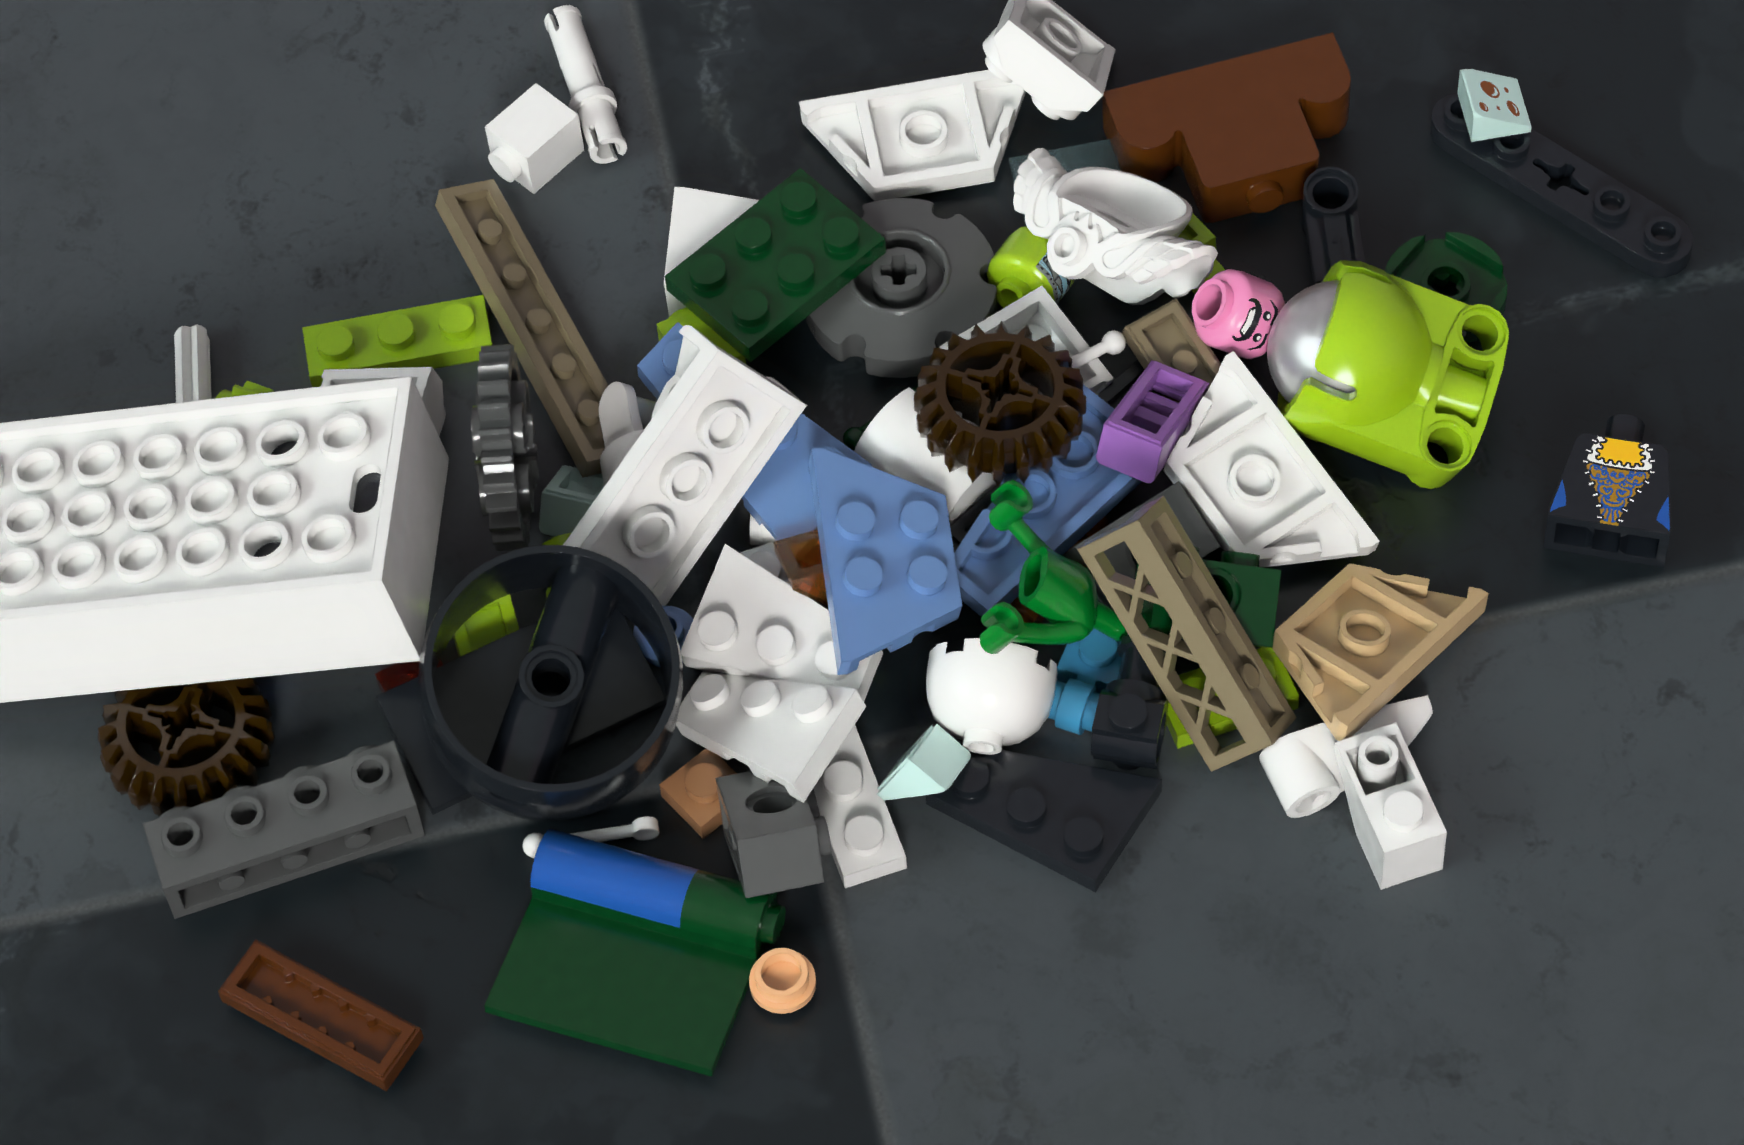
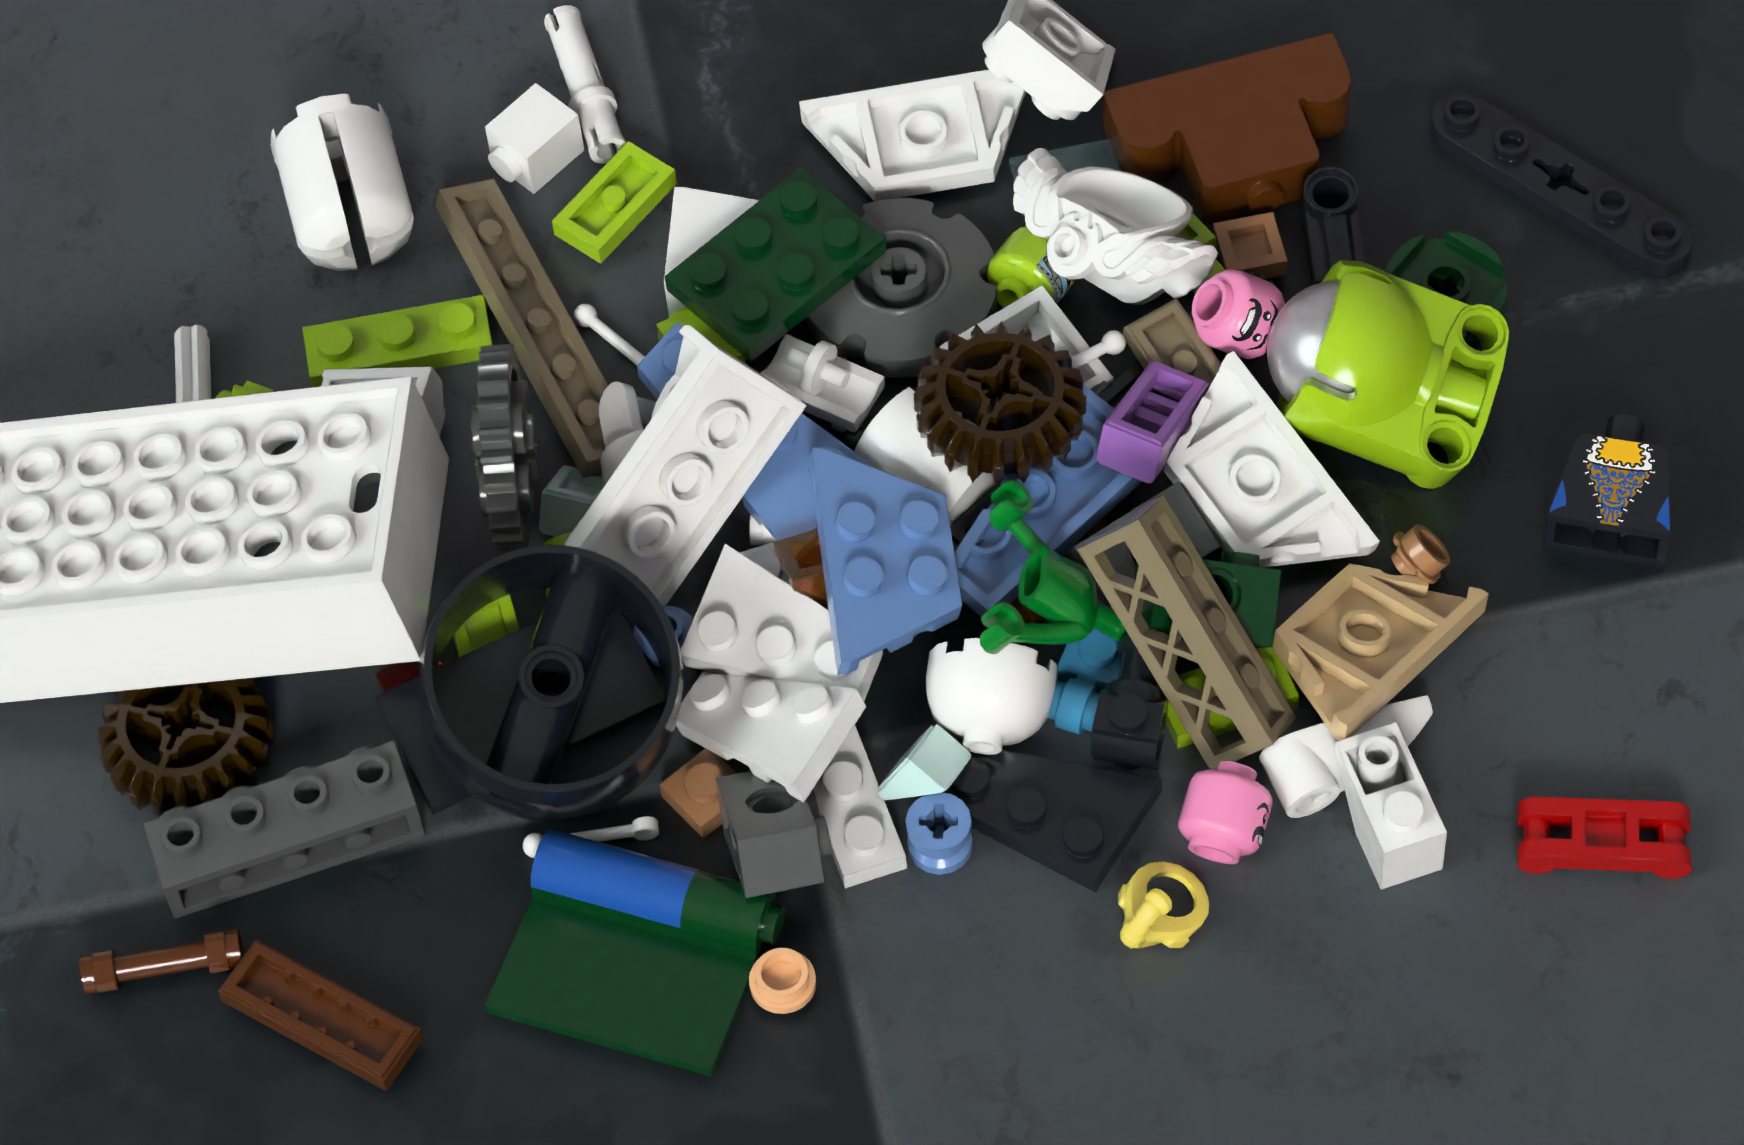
light aqua slope [1457,69,1531,142] -> none
none -> reddish brown bar [79,928,244,995]
none -> white cylinder [270,93,414,271]
none -> lime plate [552,141,677,264]
none -> white hinge [573,304,645,365]
none -> white hips [760,334,885,434]
none -> medium blue wheel [905,792,973,875]
none -> light yellow piece [1118,861,1209,949]
none -> bright pink head [1178,761,1273,864]
none -> medium nougat plate [1213,212,1288,279]
none -> medium nougat plate [1391,524,1450,584]
none -> red plate [1517,797,1692,879]

